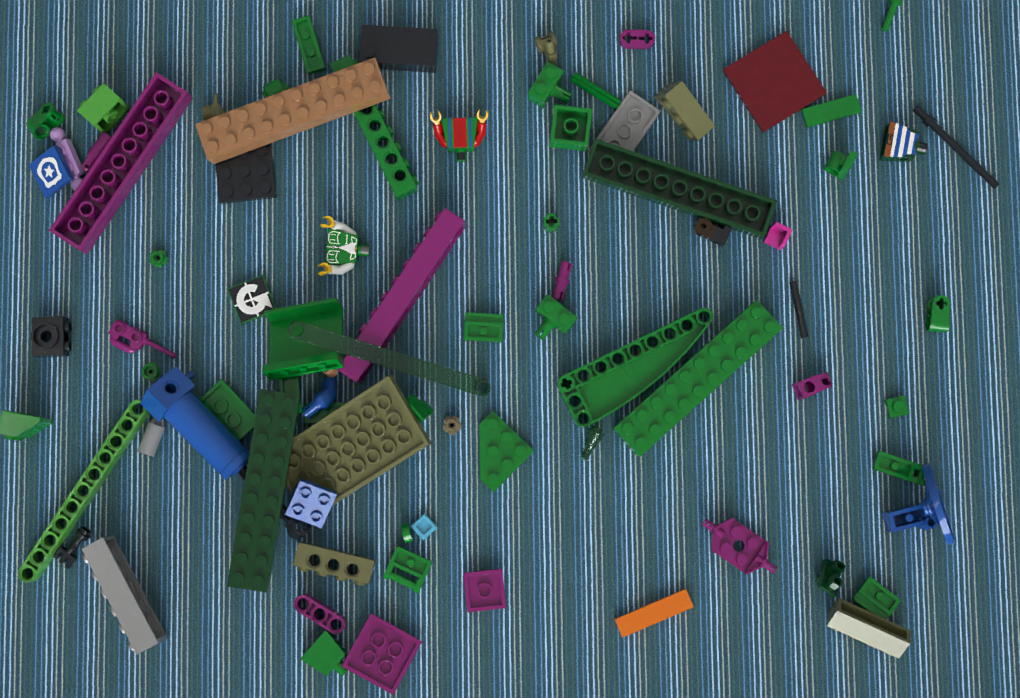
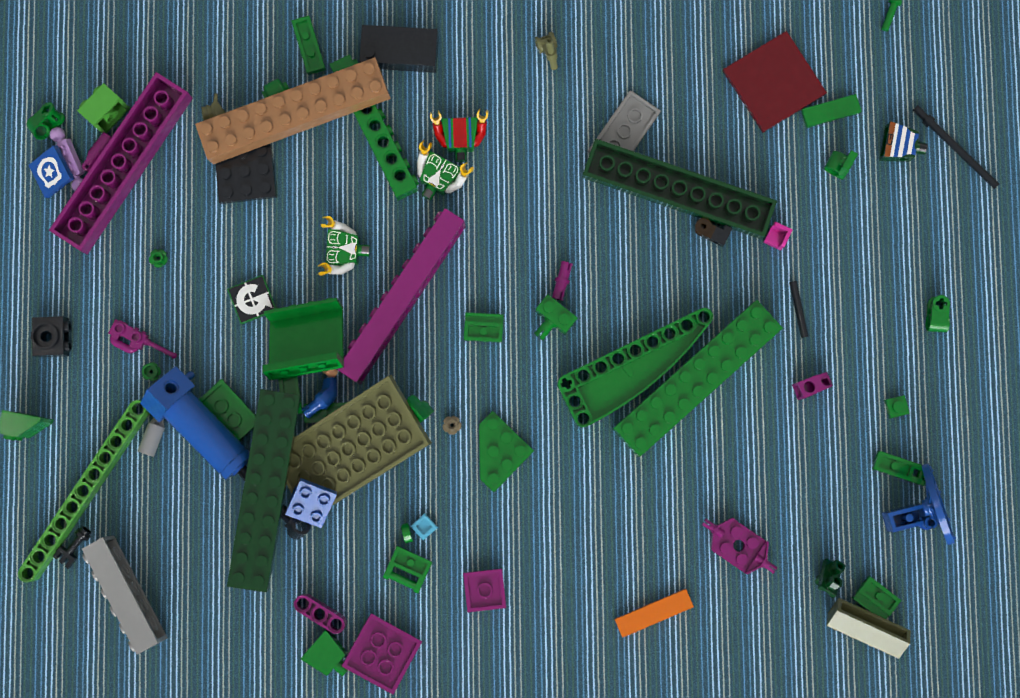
clear green piece [287,321,491,396] -> none
olive brick [293,541,376,586] -> none
green brick [528,61,573,109] -> none
green piece [543,213,560,233] -> none
green brick [549,105,592,152] -> none
green axle [571,72,621,109] -> none
clear green cone [581,425,605,461] -> none
magenta beam [619,30,655,49] -> none
olive wedge [653,81,715,141] -> none
none -> torso [417,140,474,200]

